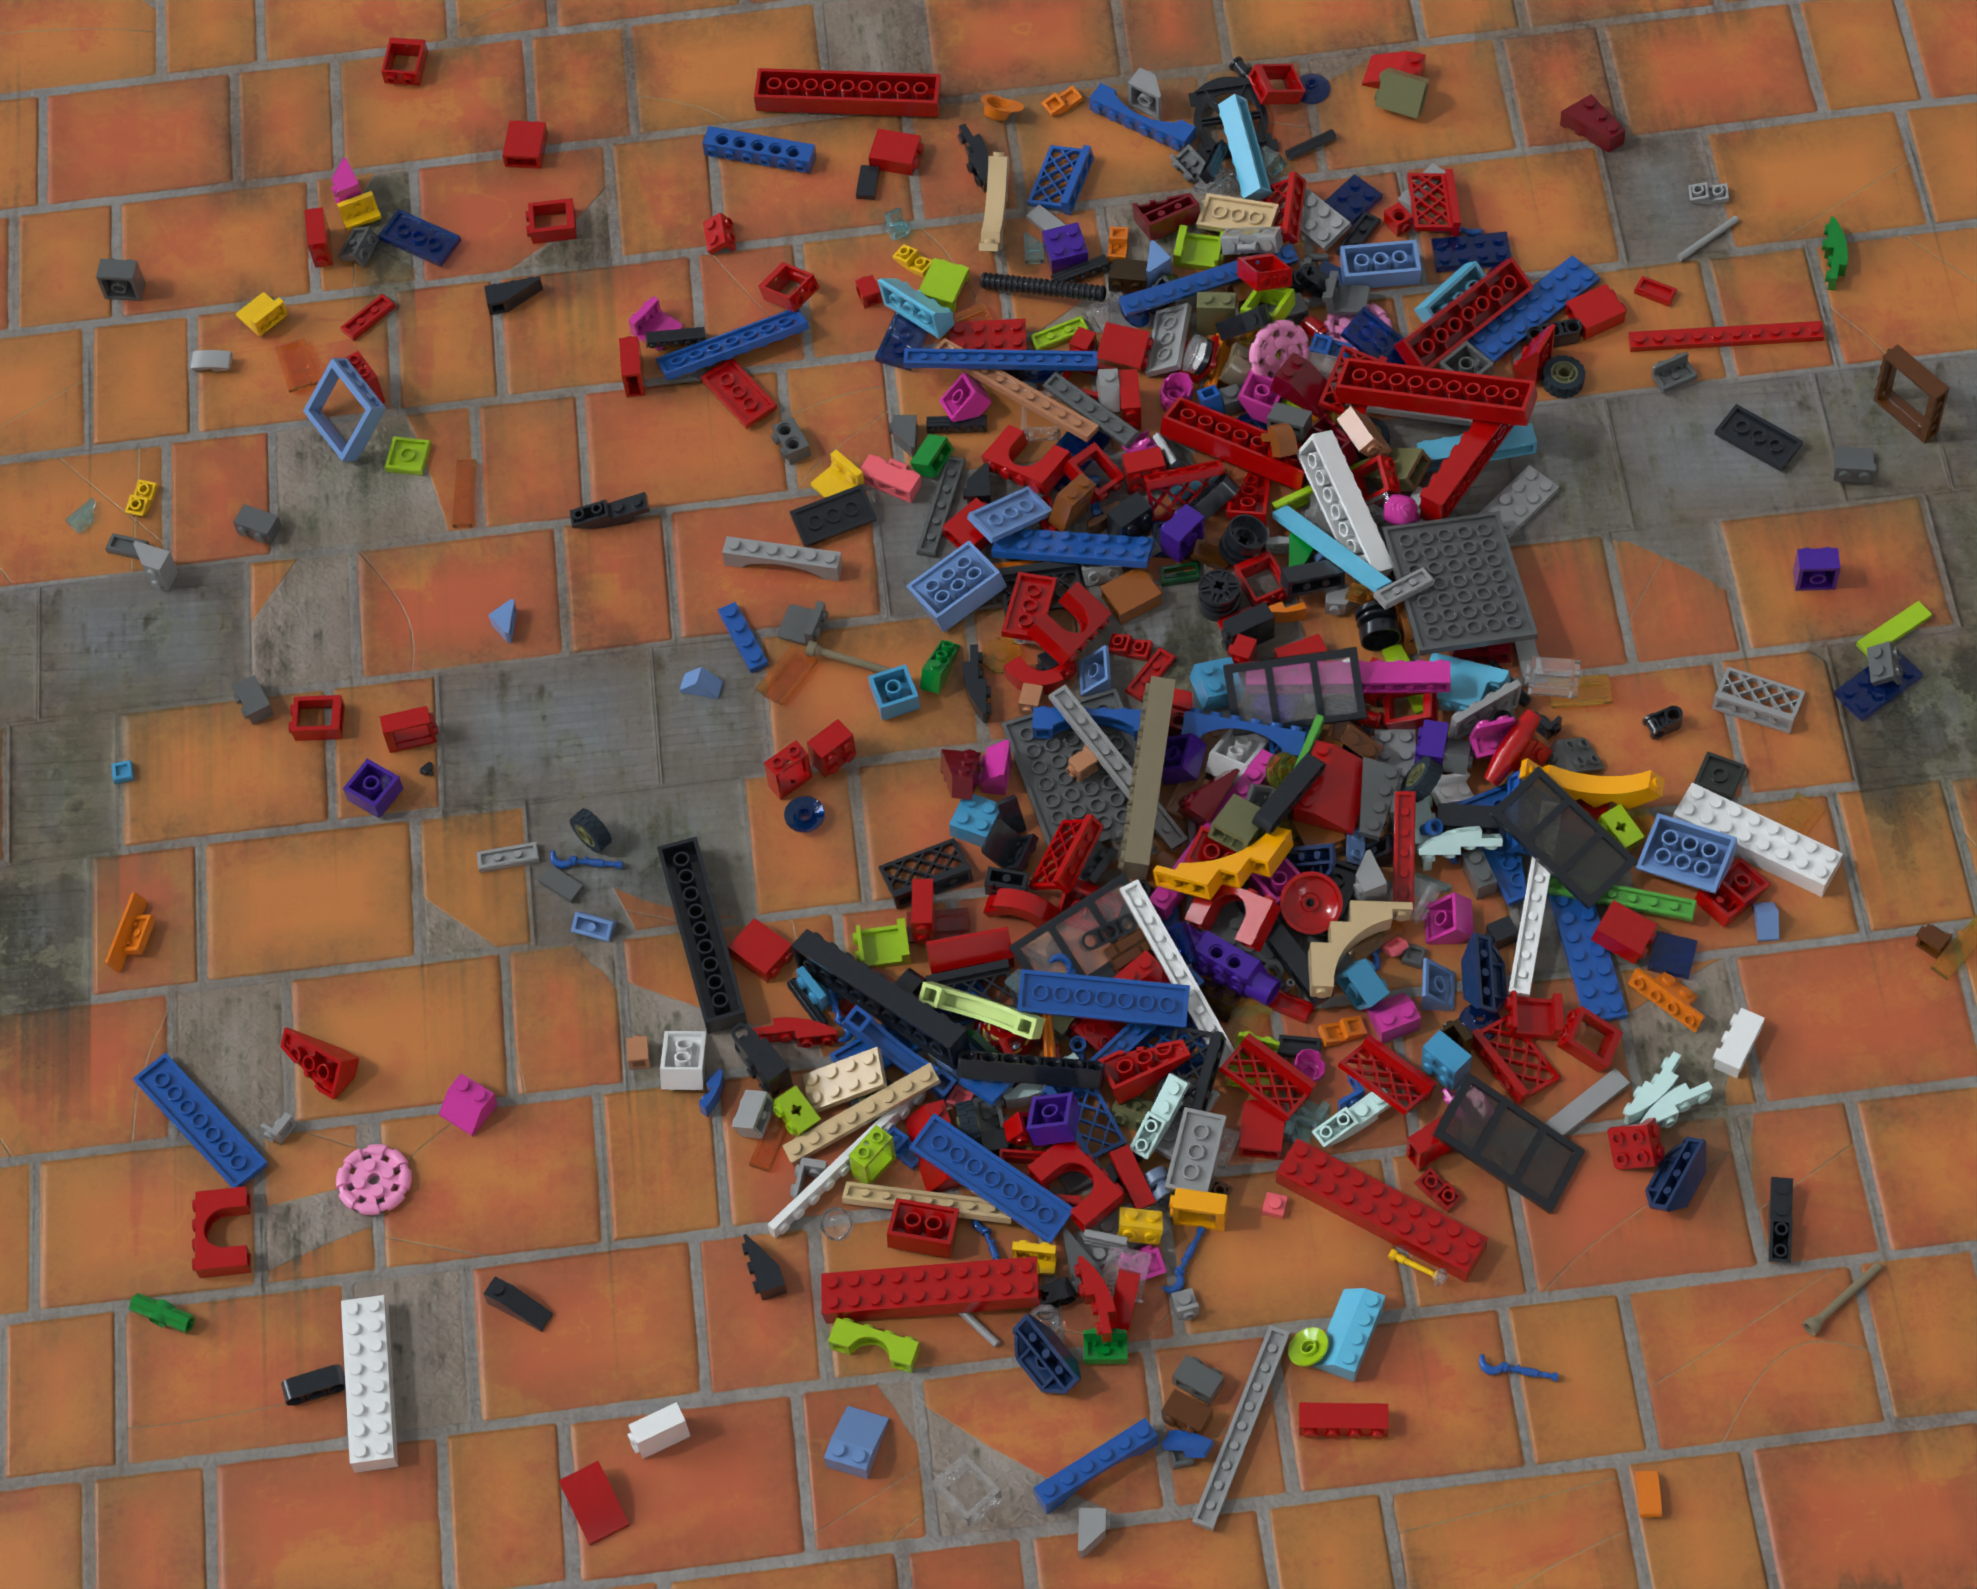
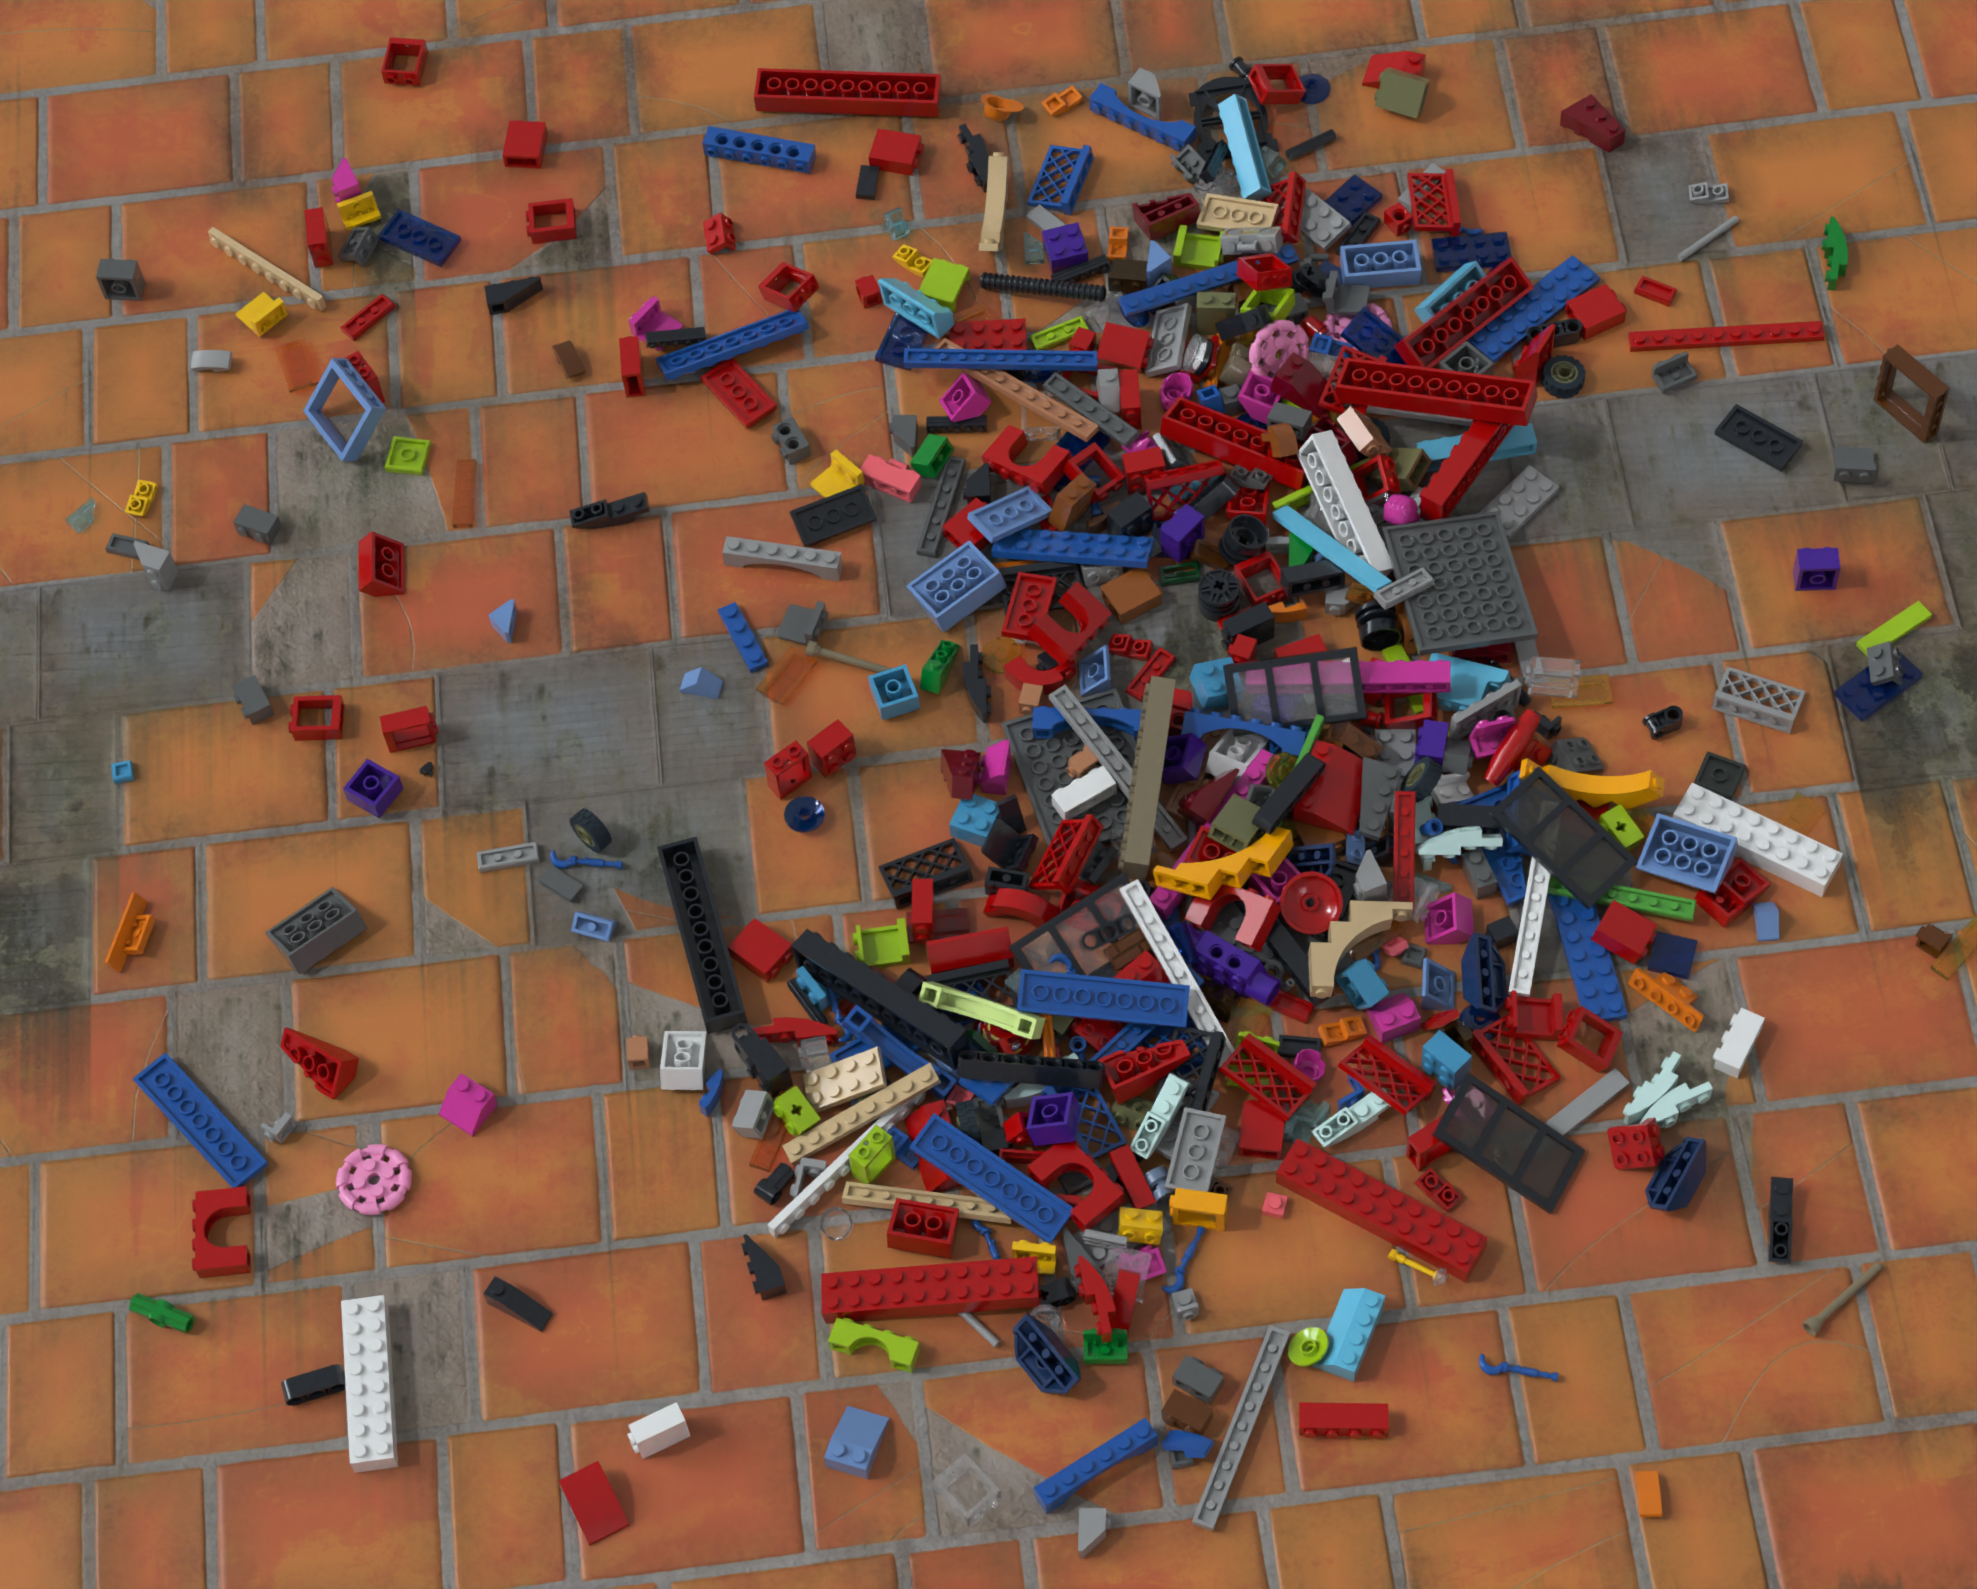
none -> tan plate [208,227,326,312]
none -> dark grey slope [265,887,367,974]
none -> red slope [359,531,405,597]
none -> reddish brown slope [552,340,585,379]
none -> black piece [754,1162,795,1206]
none -> clear brick [798,1036,831,1073]
none -> white brick [1051,766,1117,820]
none -> dark grey slope [1229,464,1273,489]
none -> red tile [1421,1009,1460,1031]

